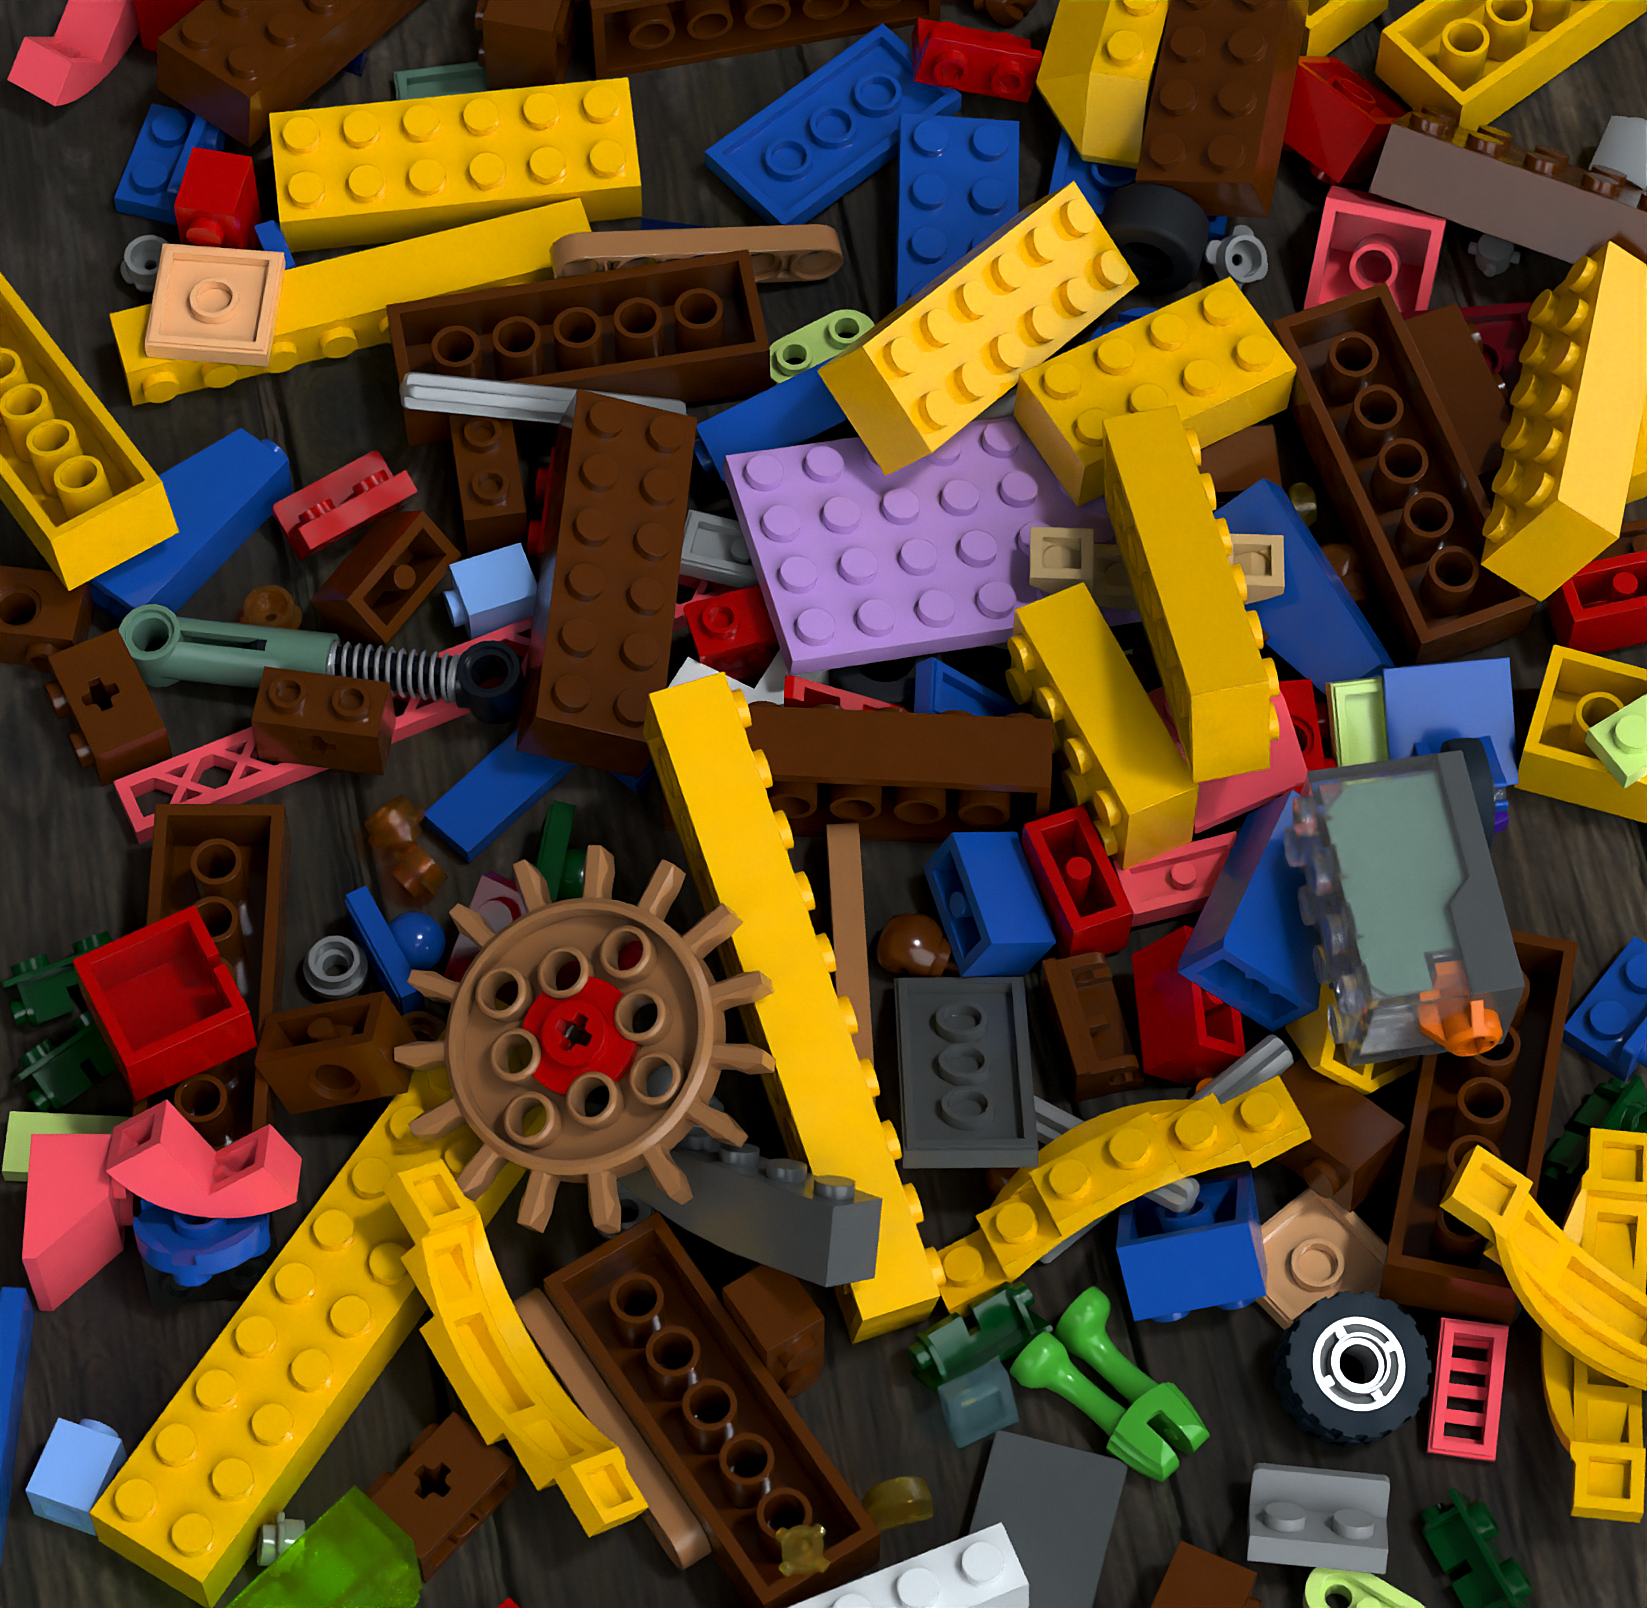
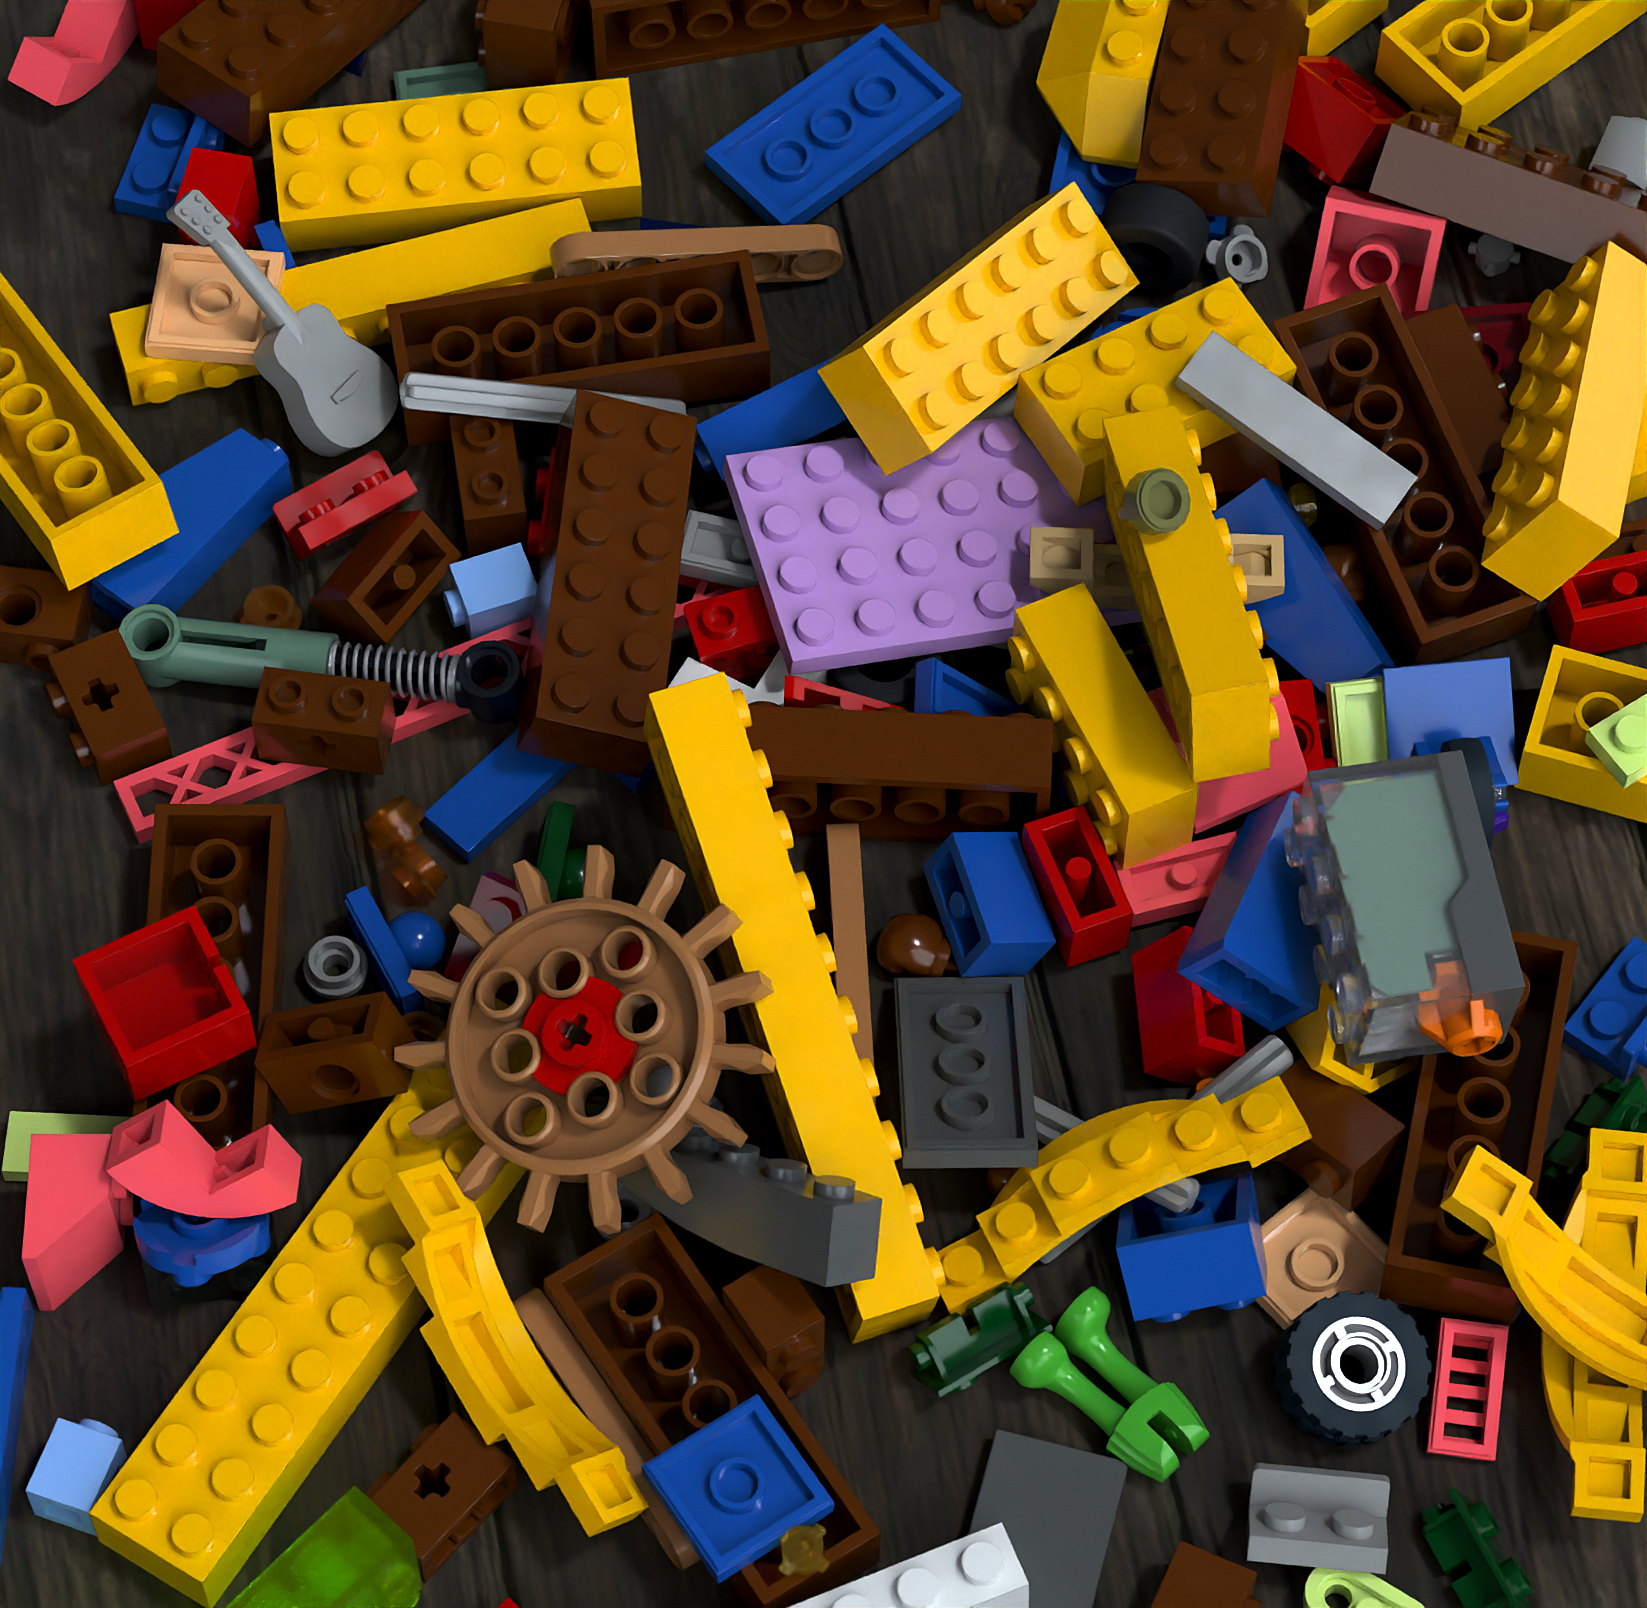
dark green hinge [2,931,115,1028] -> none
dark green hinge [12,1010,118,1113] -> none
light grey plate [121,235,169,293] -> none
light grey plate [257,1511,305,1579] -> none
yellowish green plate [769,309,875,388] -> none
clear yellow tile [861,1476,934,1532] -> none
blue plate [895,113,1019,309] -> none
red bracket [911,18,1043,103] -> none
clear light blue tile [937,1360,1019,1449] -> none
reddish brown hinge [1039,952,1144,1103] -> none
none -> light grey piece [166,189,399,457]
none -> blue tile [641,1394,834,1584]
none -> olive tile [1118,468,1190,535]
none -> light grey tile [1174,331,1418,531]

